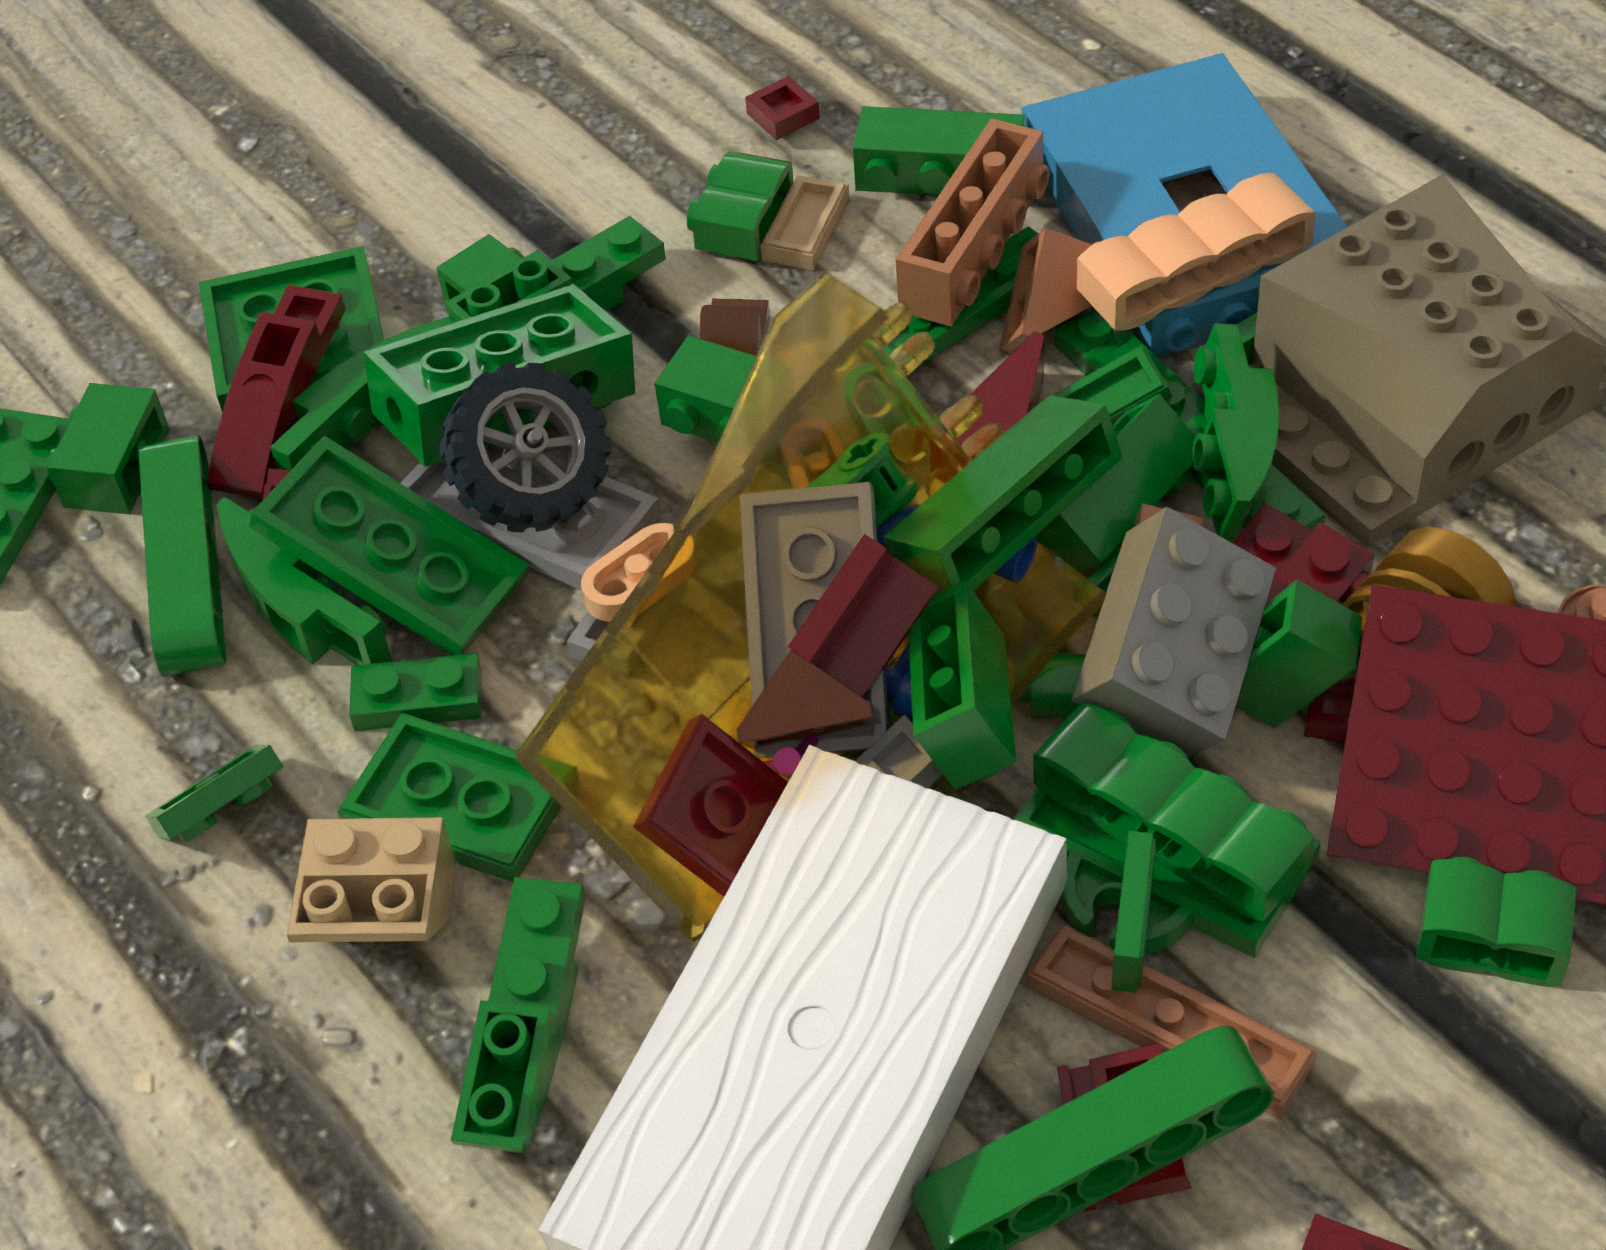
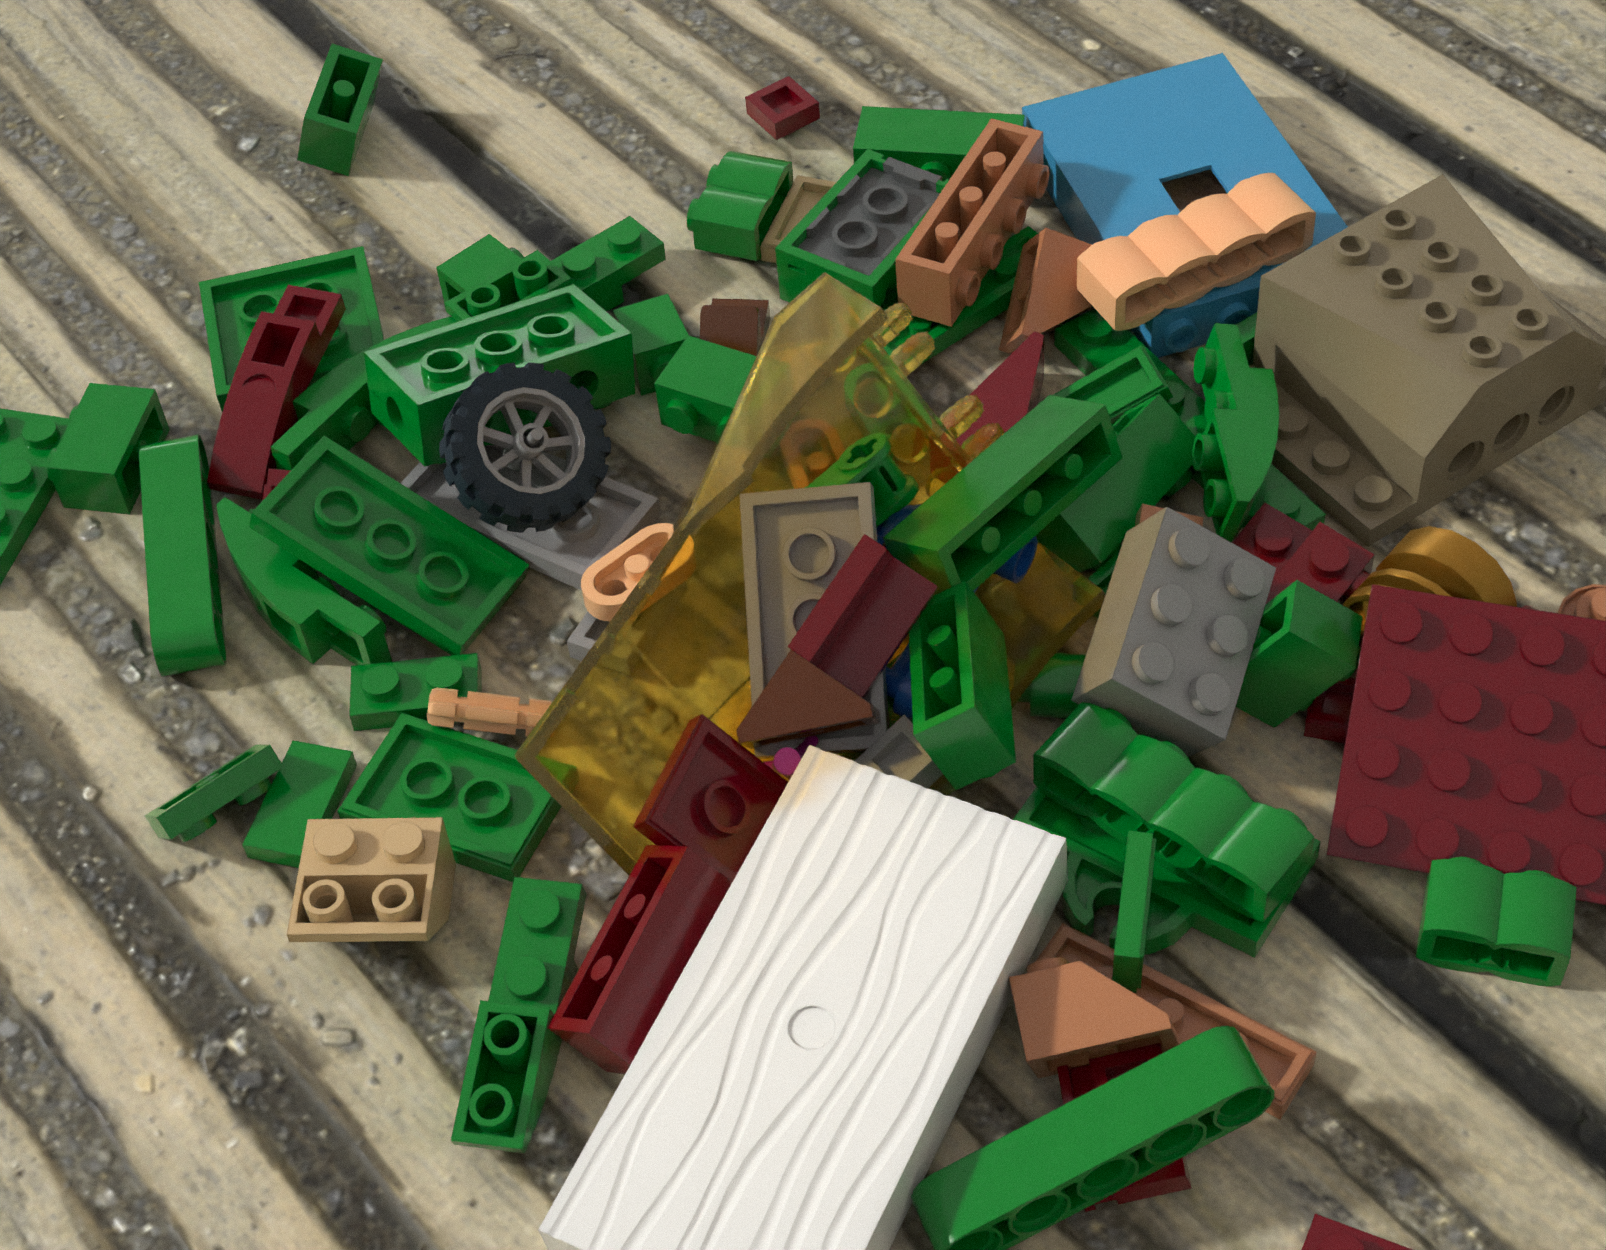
none -> green tile [242,740,357,868]
none -> green brick [297,43,383,176]
none -> light nougat axle [427,687,556,739]
none -> dark red brick [547,845,732,1075]
none -> green brick [613,294,688,396]
none -> piece [775,149,949,332]
none -> nougat slope [1009,957,1179,1079]

